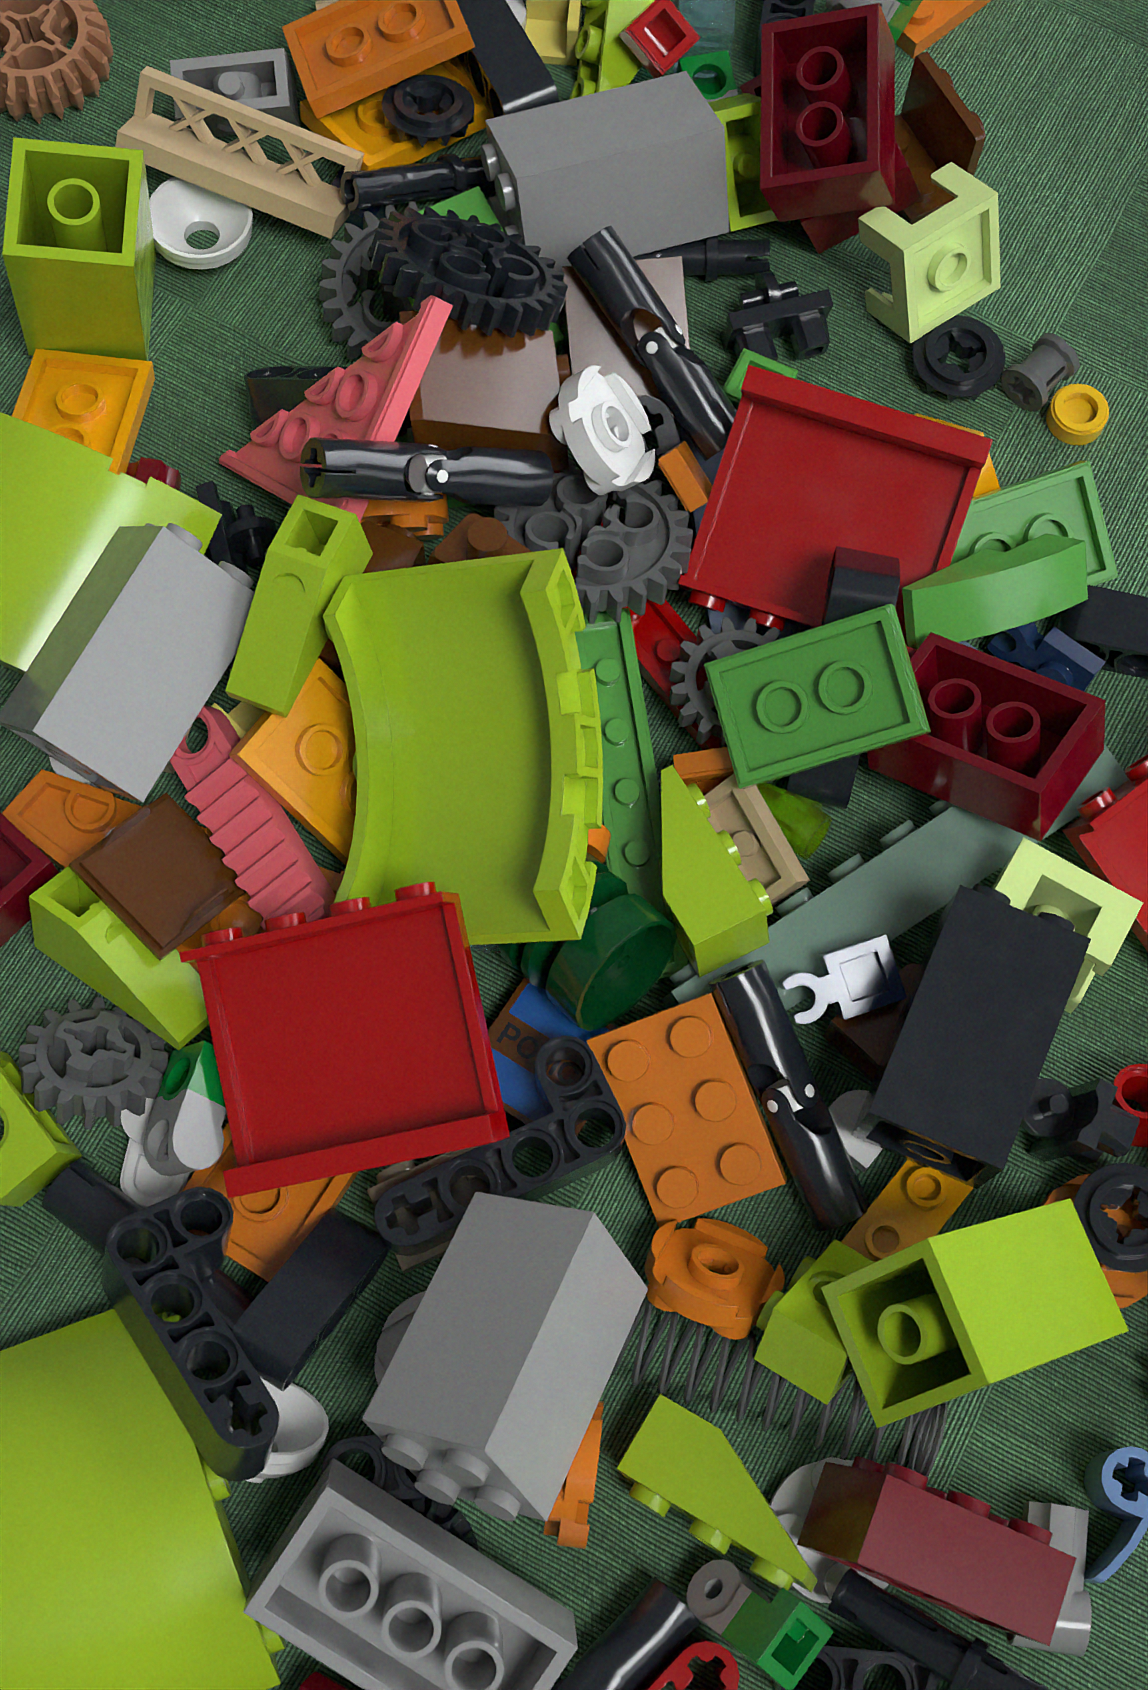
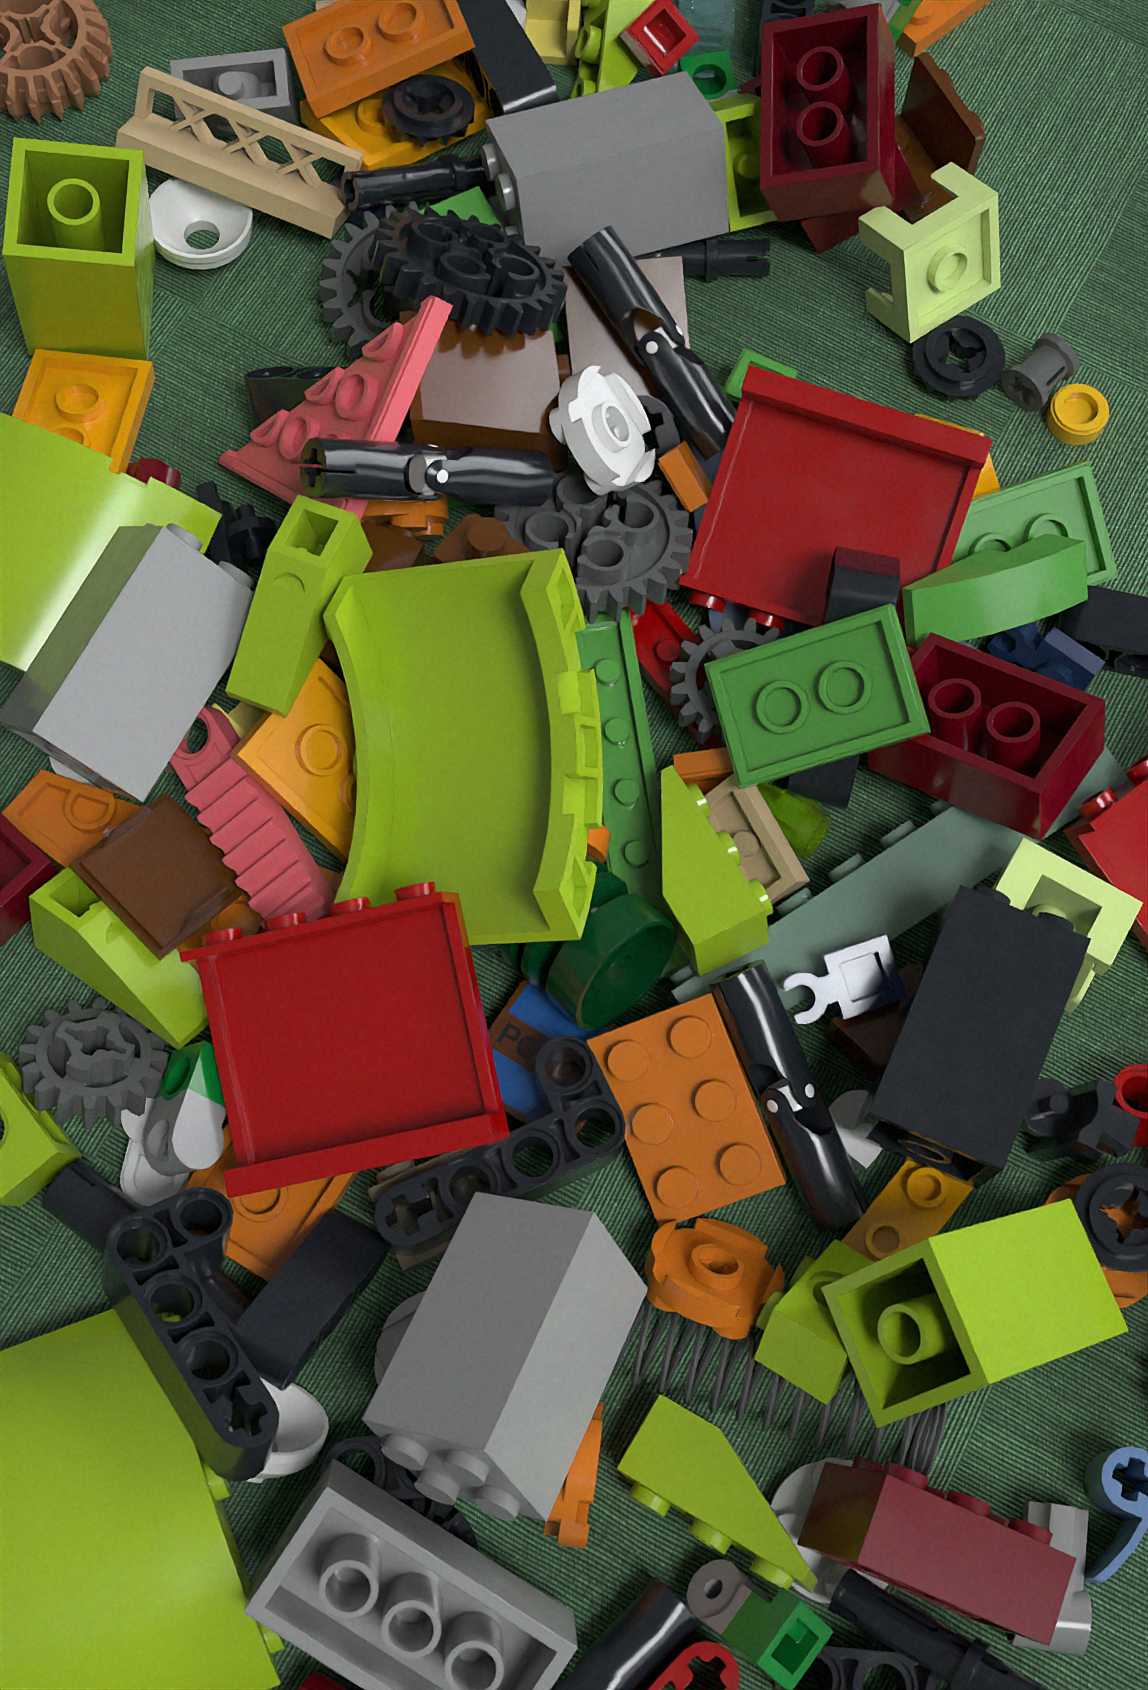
black hips [719,269,834,361] -> none

